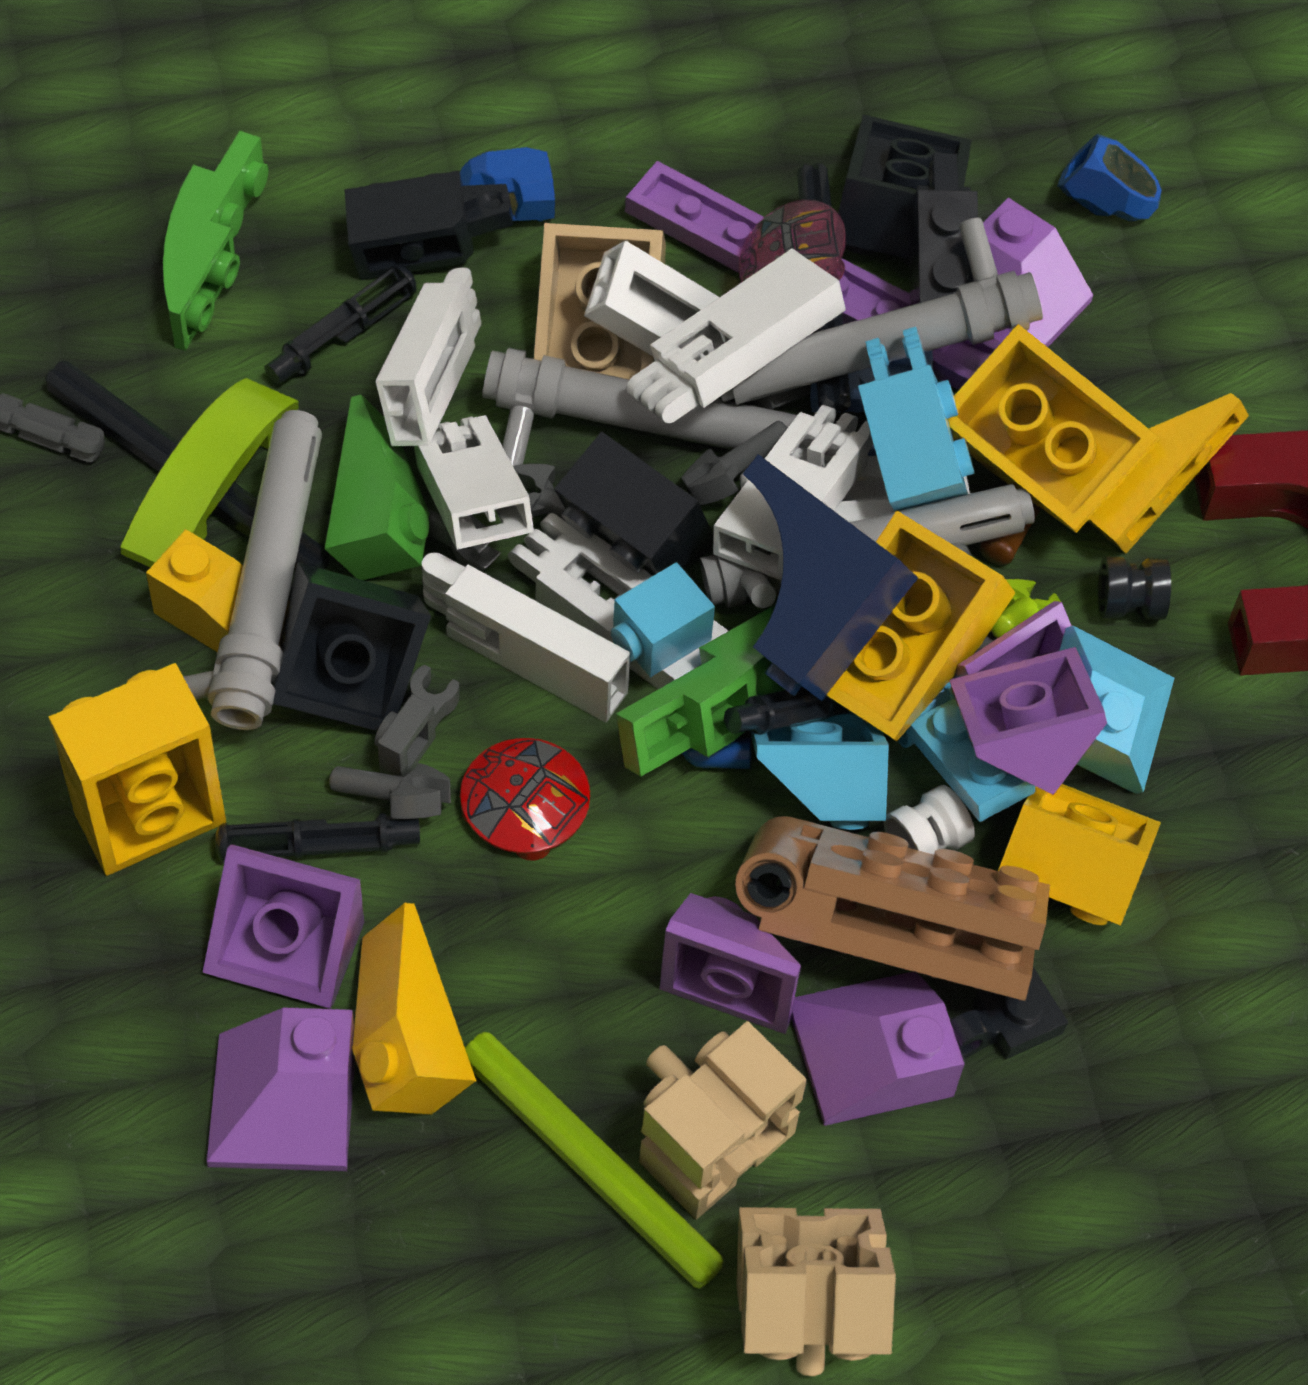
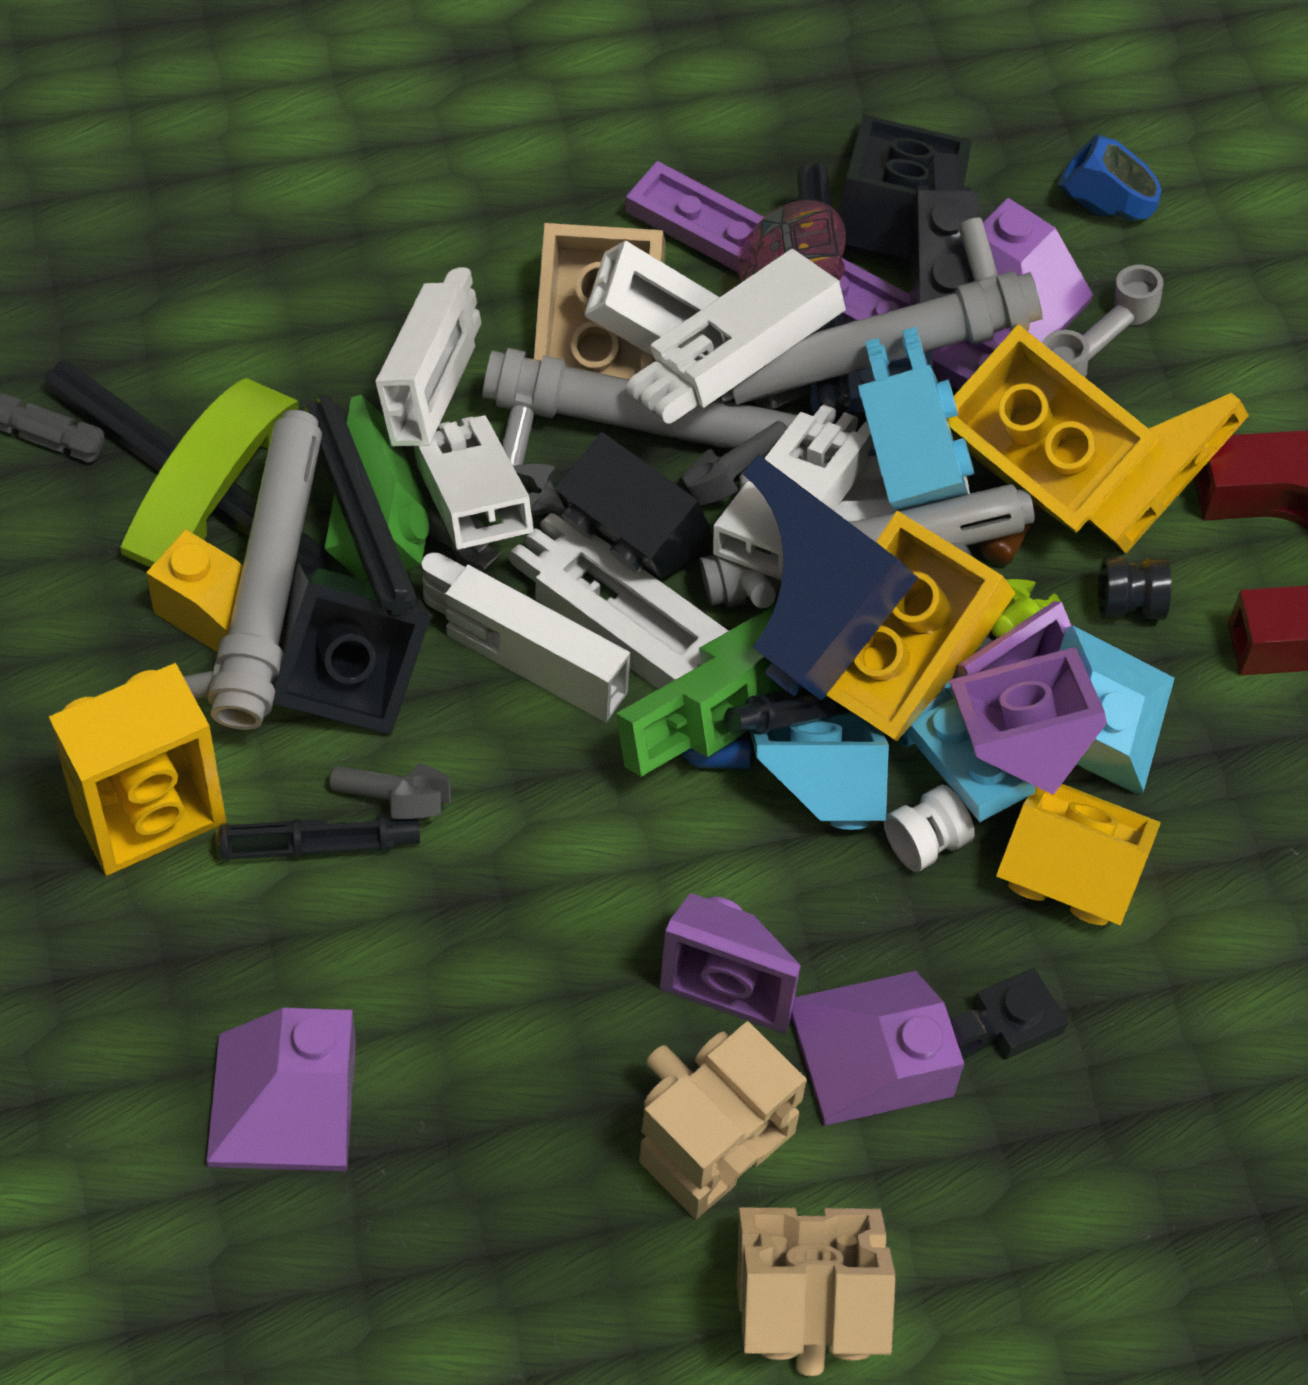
bright green slope [163,131,268,351] -> none
medium lavender slope [203,844,364,1008] -> none
black piece [264,265,417,385] -> none
black hinge [344,171,513,280] -> none
yellow slope [352,903,476,1114] -> none
dark grey plate [375,665,460,777] -> none
blue rock [460,147,555,221] -> none
red dish [460,738,590,861] -> none
lime axle [465,1032,723,1288] -> none
medium azure brick [611,562,715,677] -> none
medium nougat hinge [735,816,1050,1001] -> none
none -> black axle [304,395,416,617]
none -> light grey bar [1042,265,1163,377]

